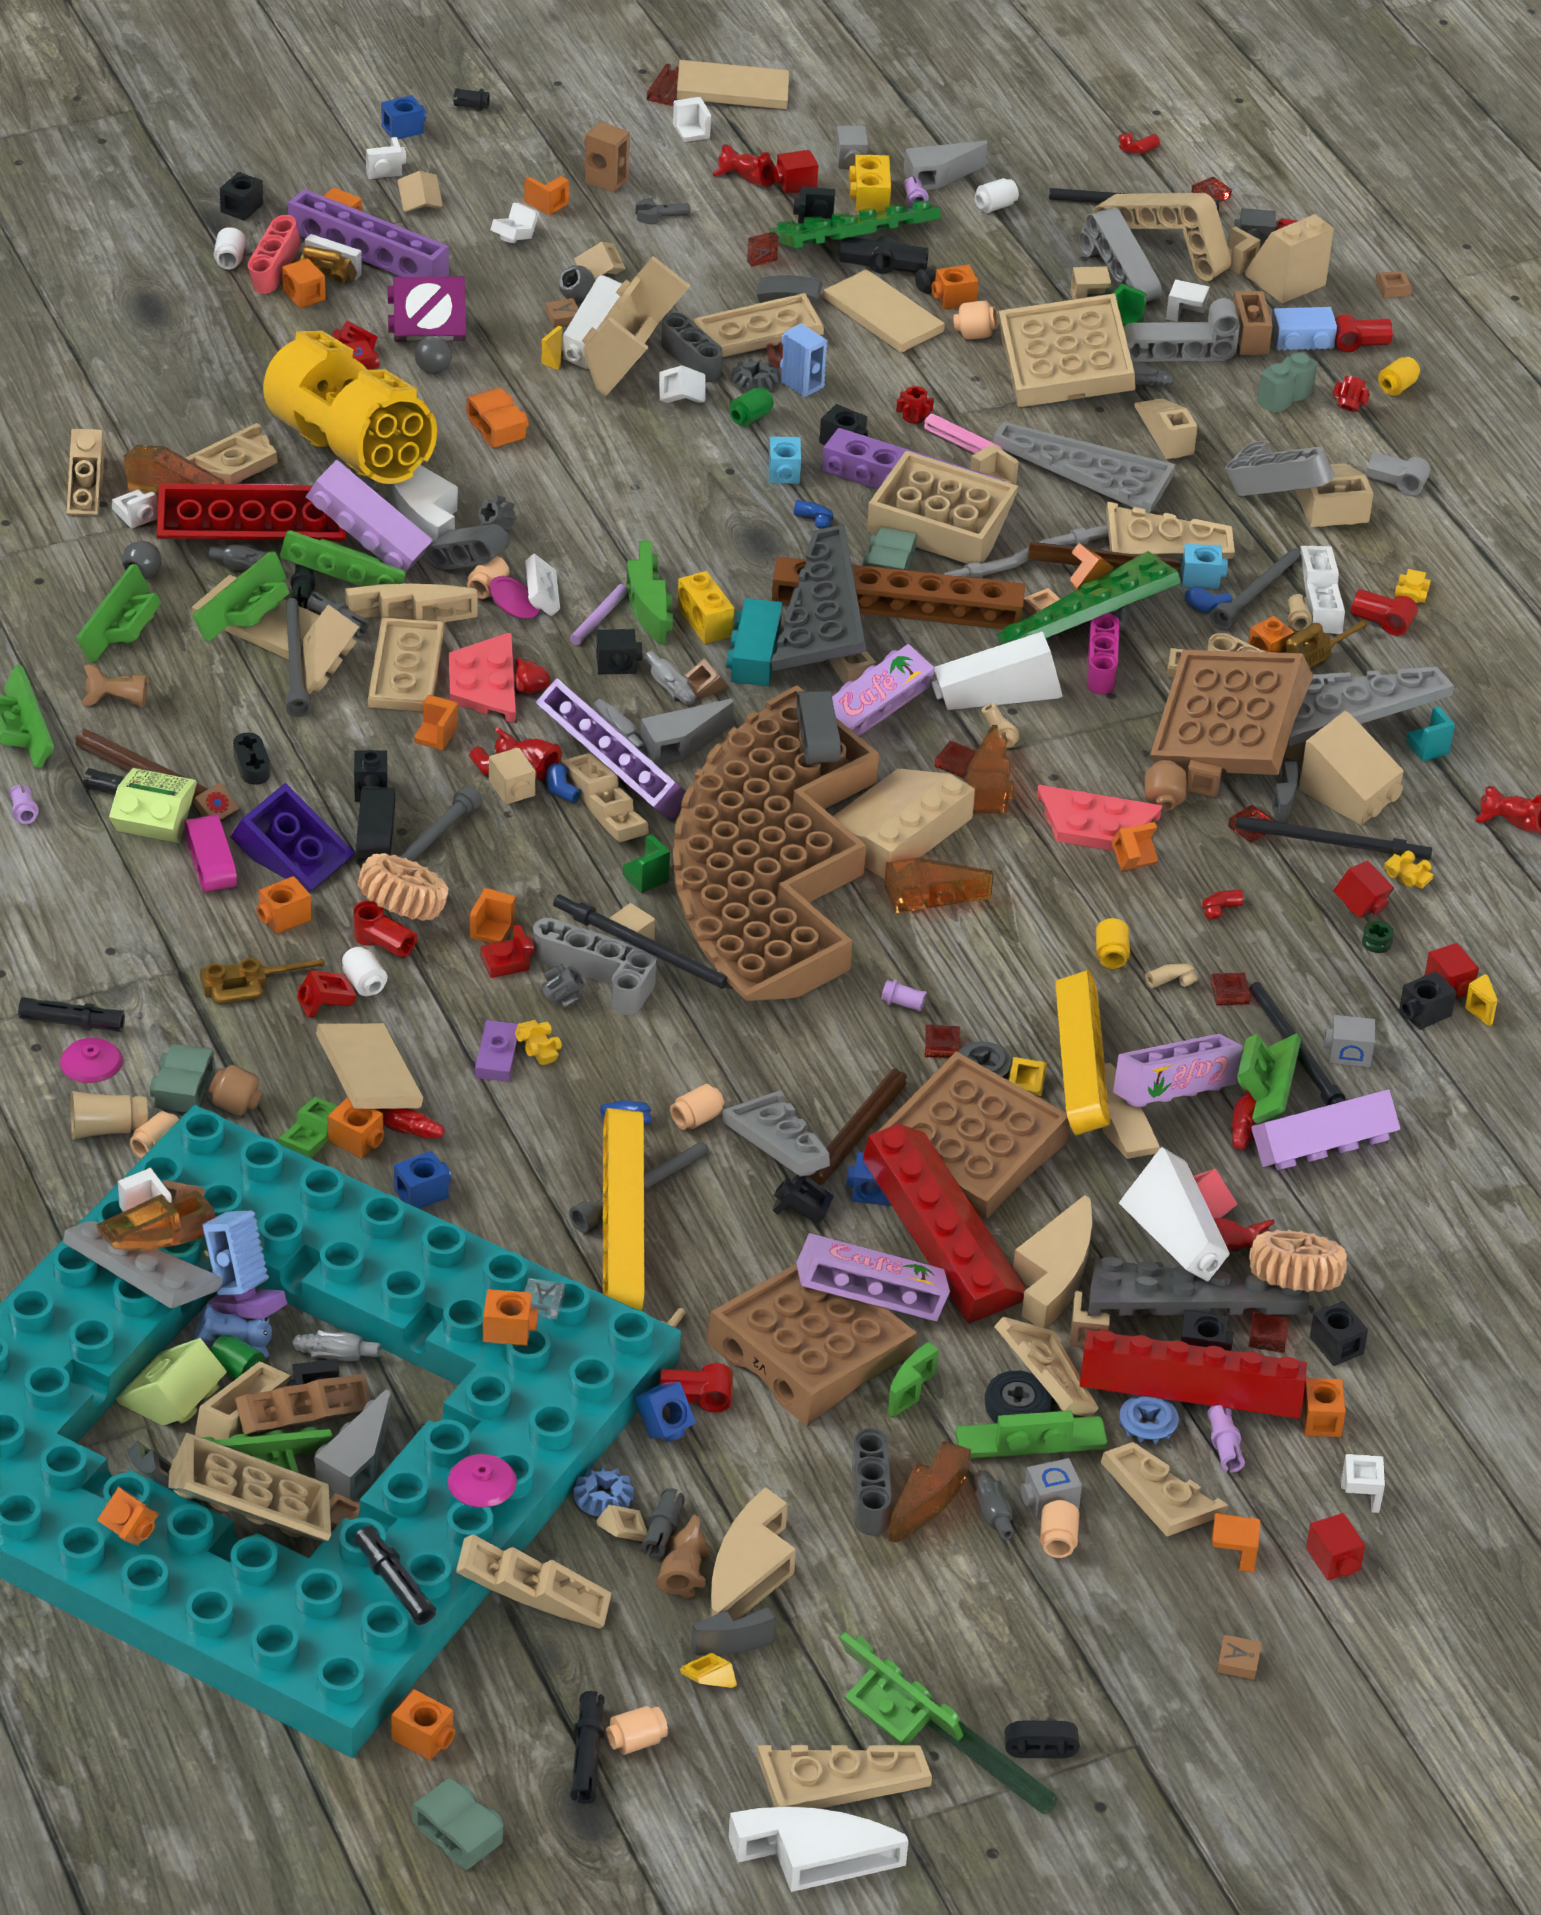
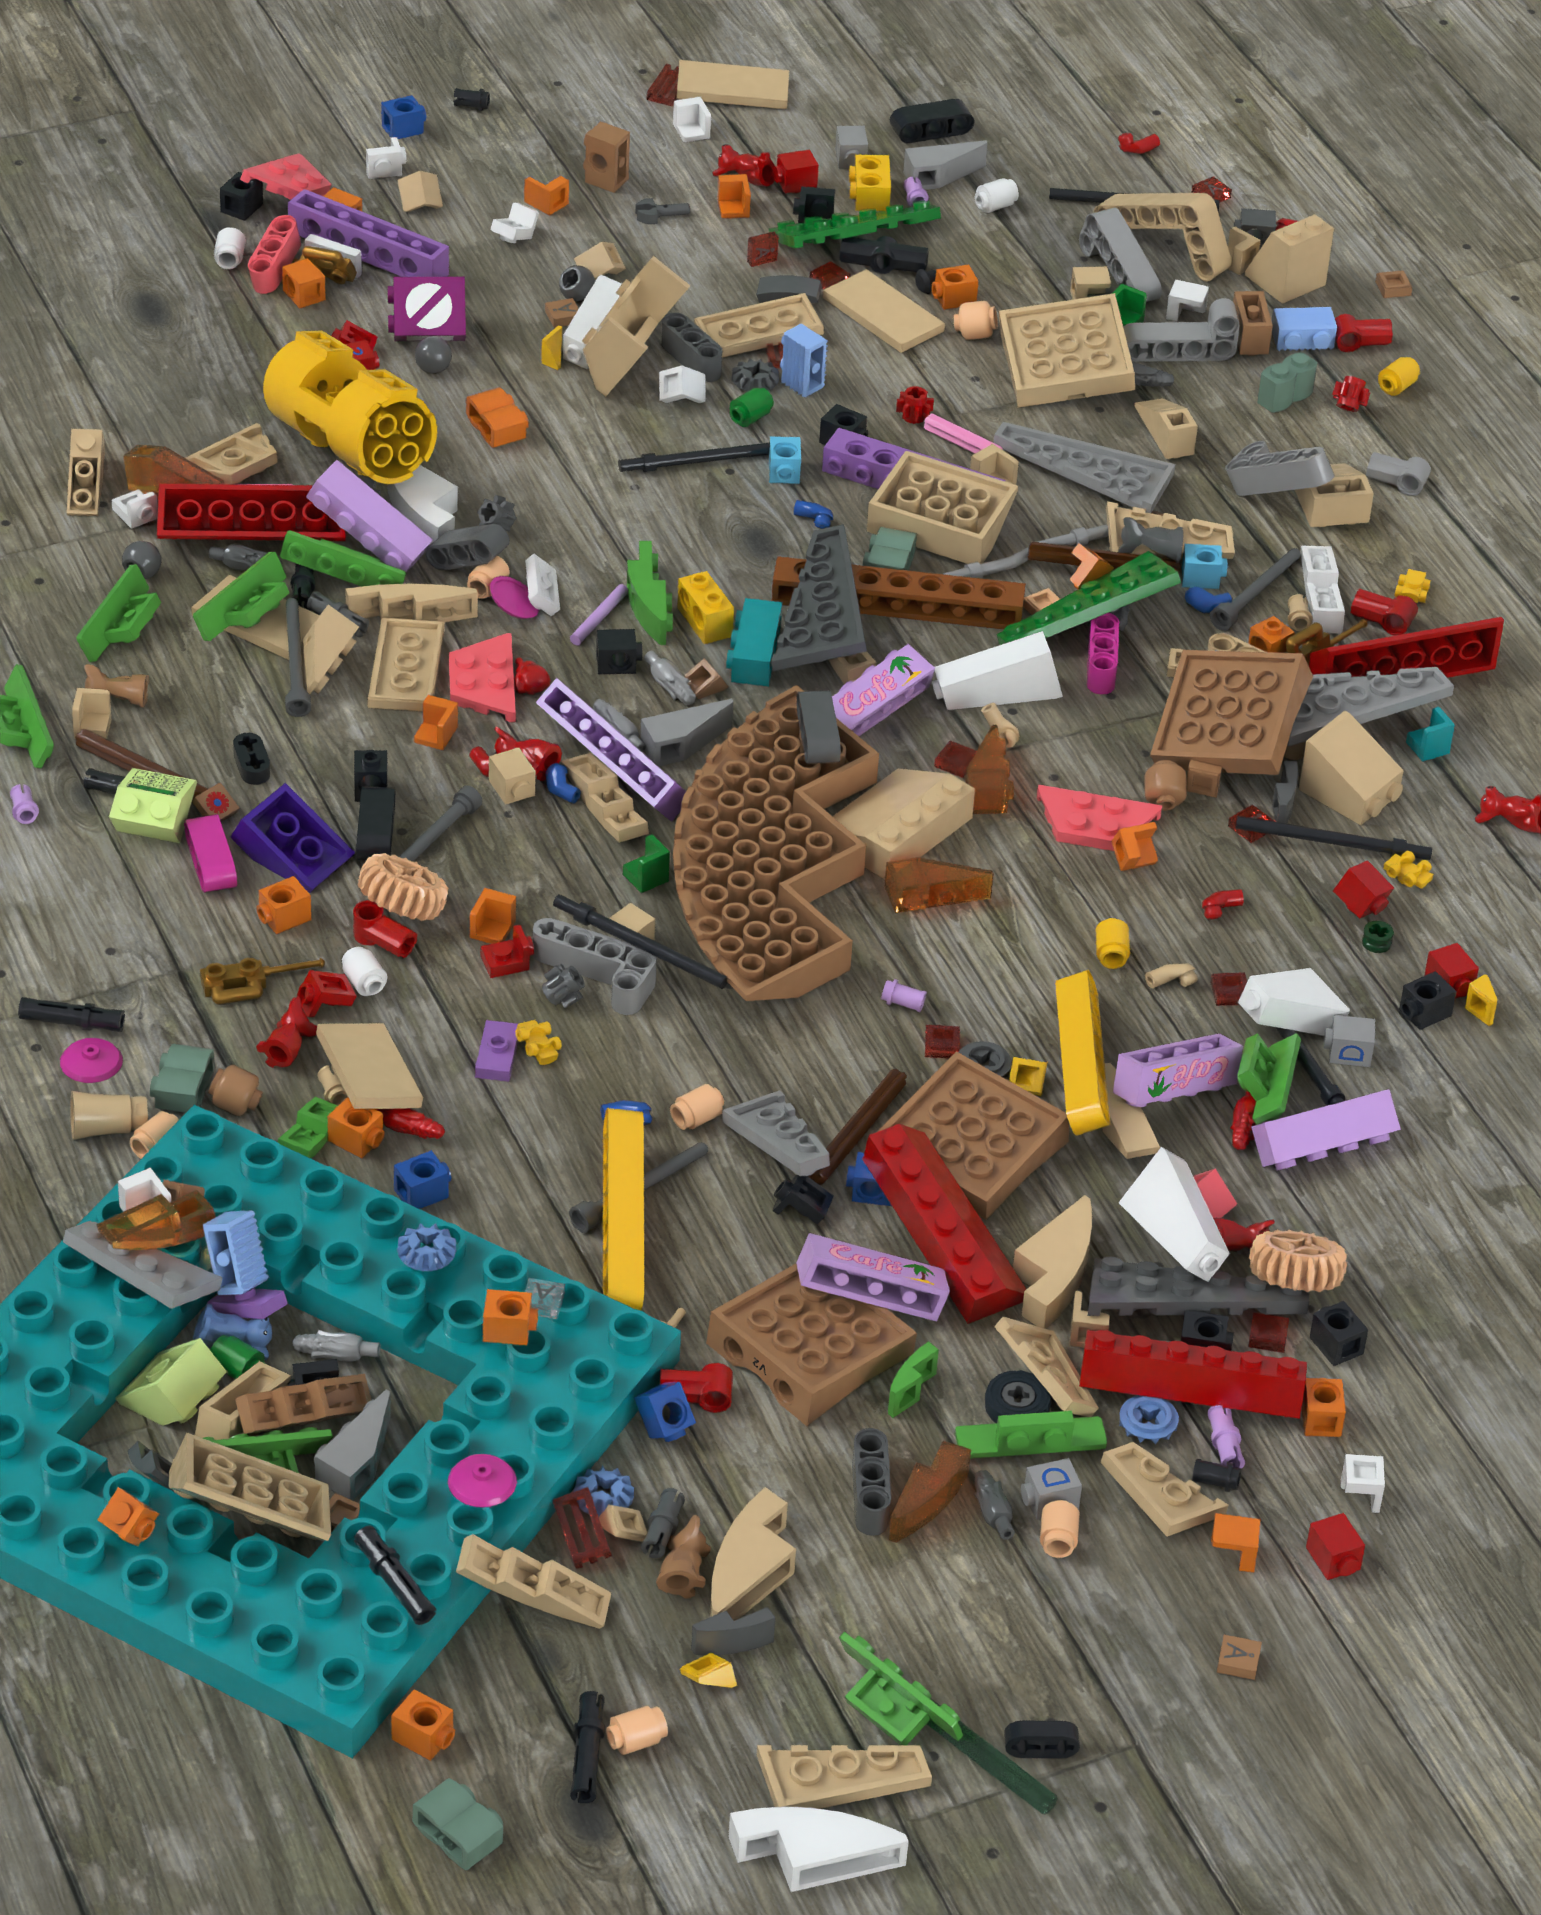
none -> tan panel [72,688,111,739]
none -> coral wing [240,153,332,200]
none -> red animal [256,997,317,1068]
none -> tan pin [318,1065,348,1106]
none -> medium blue gear [397,1223,456,1271]
none -> clear red tile [553,1487,612,1569]
none -> black bar [618,442,770,472]
none -> orange panel [717,174,751,218]
none -> clear red tile [809,261,851,290]
none -> black beam [889,99,975,143]
none -> dark grey animal [1118,517,1184,563]
none -> black pin [1192,1459,1241,1492]
none -> white slope [1238,968,1350,1036]
none -> red slope [1309,617,1504,678]

